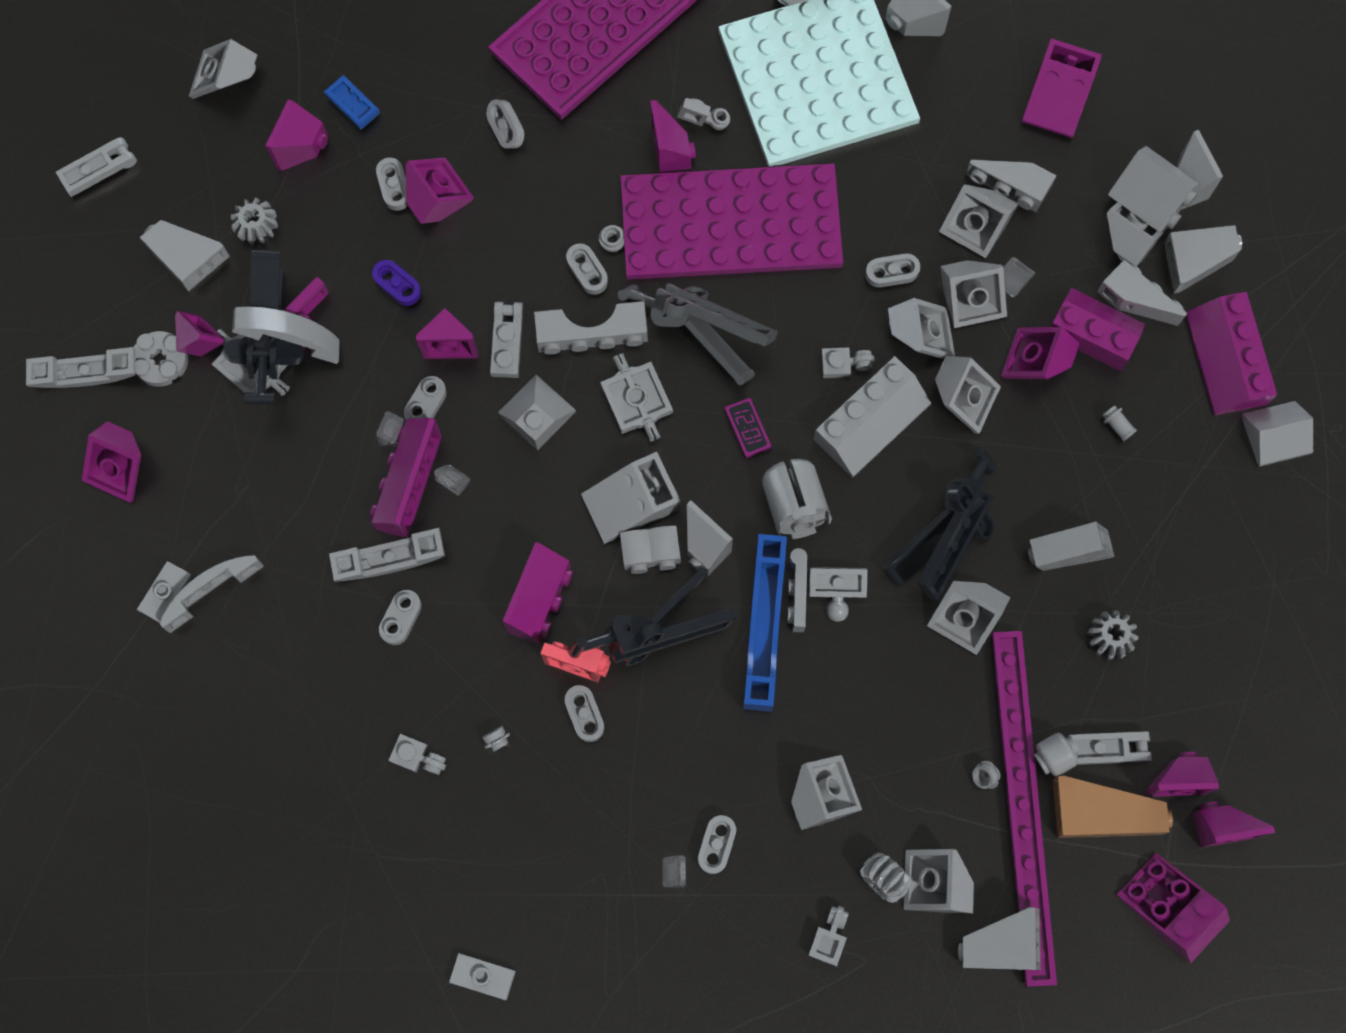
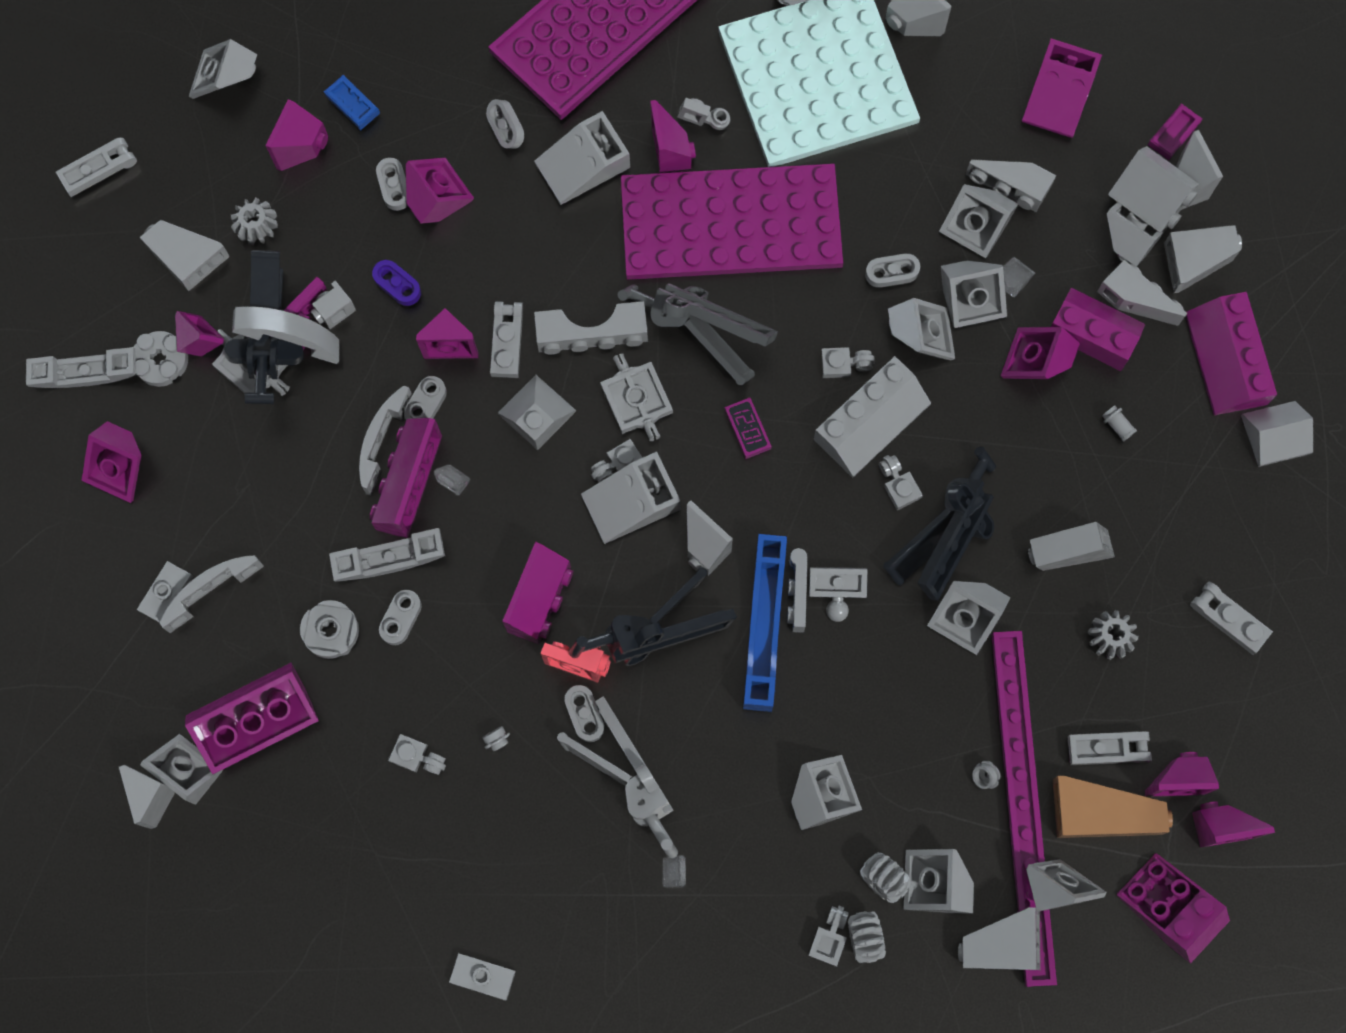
clear slope [376,411,404,446] -> none
light grey plate [566,244,608,295] -> none
light grey plate [599,225,625,252] -> none
light grey brick [620,526,681,574] -> none
light grey plate [698,815,736,874] -> none
light grey cylinder [762,459,832,539] -> none
light grey slope [935,356,1001,434] -> none
light grey head [1034,733,1080,777] -> none
none -> light grey slope [119,765,175,829]
none -> light grey slope [140,734,223,805]
none -> magenta slope [185,663,319,775]
none -> light grey plate [300,600,359,659]
none -> light grey brick [310,281,356,329]
none -> light grey slope [359,386,412,496]
none -> light grey slope [534,111,630,205]
none -> light grey piece [557,696,678,858]
none -> light grey plate [590,439,642,482]
none -> light grey gear [847,911,886,963]
none -> light grey plate [879,455,923,510]
none -> light grey slope [1026,859,1107,912]
none -> magenta tile [1148,104,1203,160]
none -> light grey plate [1190,582,1273,655]

